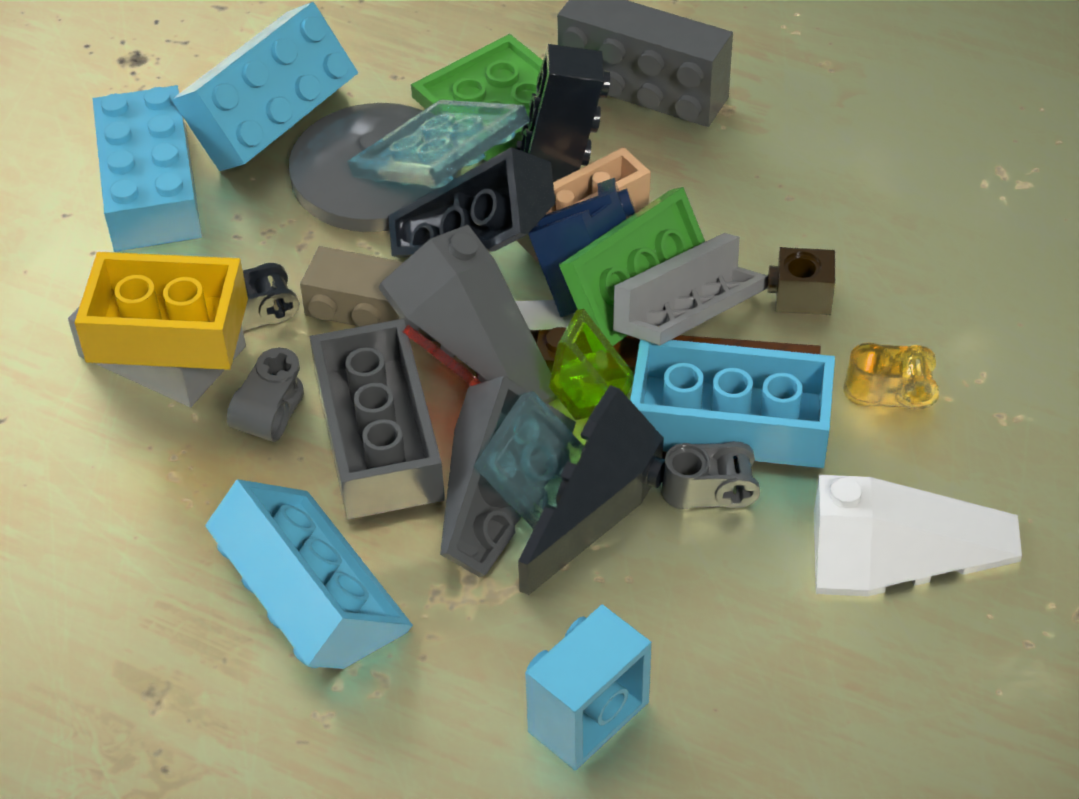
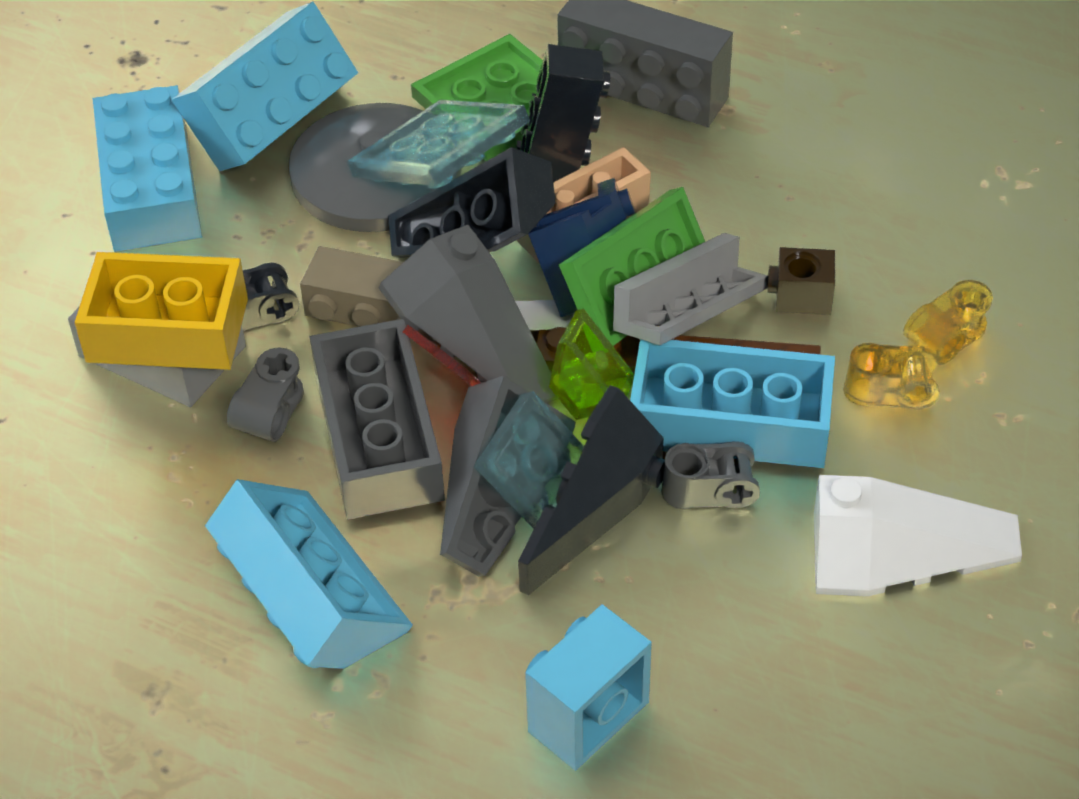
none -> clear yellow piece [903,280,993,365]

